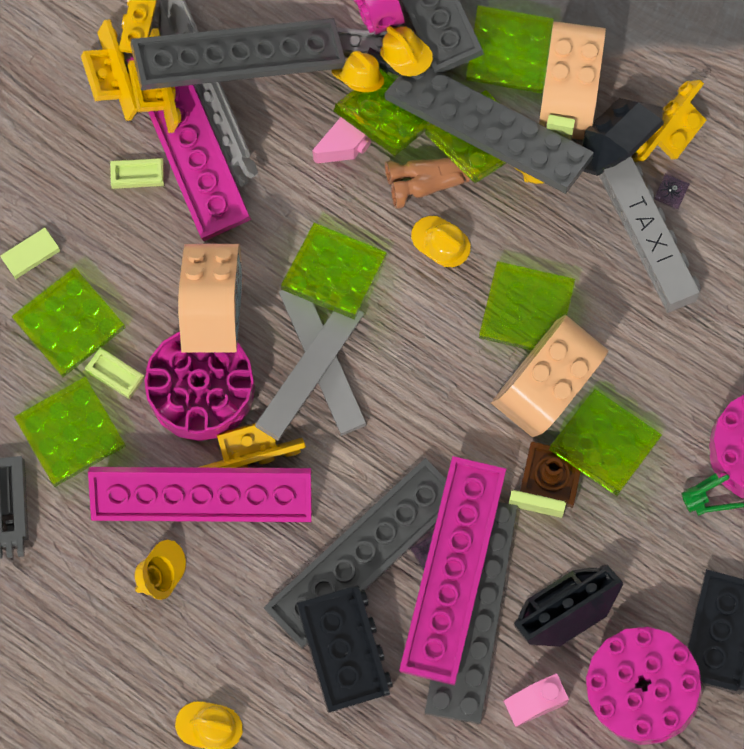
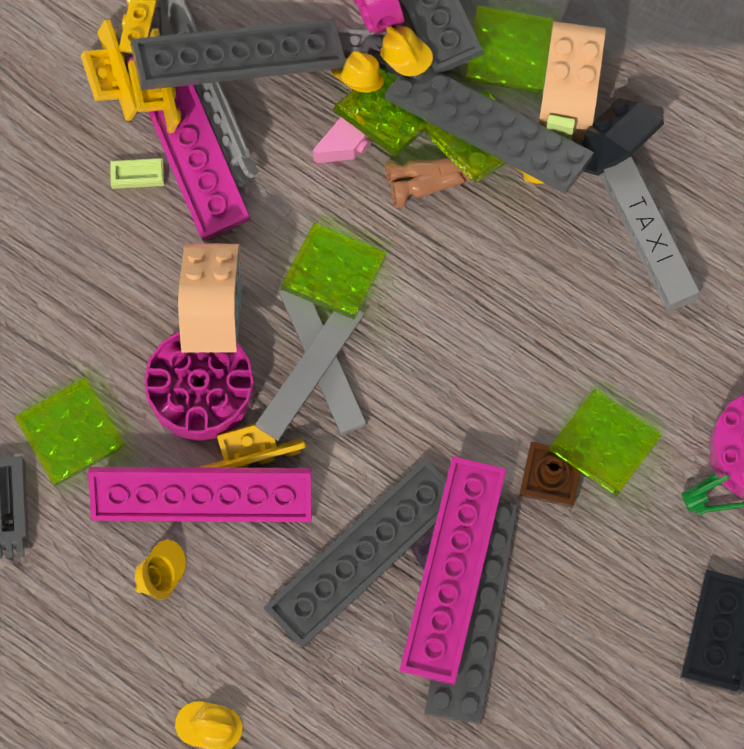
yellowish green tile [0,228,60,279] -> none
clear neon green plate [11,267,126,378] -> none
yellowish green tile [85,347,145,400] -> none
black bracket [296,585,393,713] -> none
yellow piece [411,216,471,268] -> none
clear neon green plate [479,261,575,351] -> none
light nougat brick [491,315,608,437] -> none
bright pink slope [503,673,569,727] -> none
yellowish green tile [509,490,566,518] -> none
black wedge [514,565,624,647] -> none
dark pink brick [586,627,703,745] -> none
yellow bracket [631,80,707,162] -> none
clear purple tile [654,174,690,210] -> none

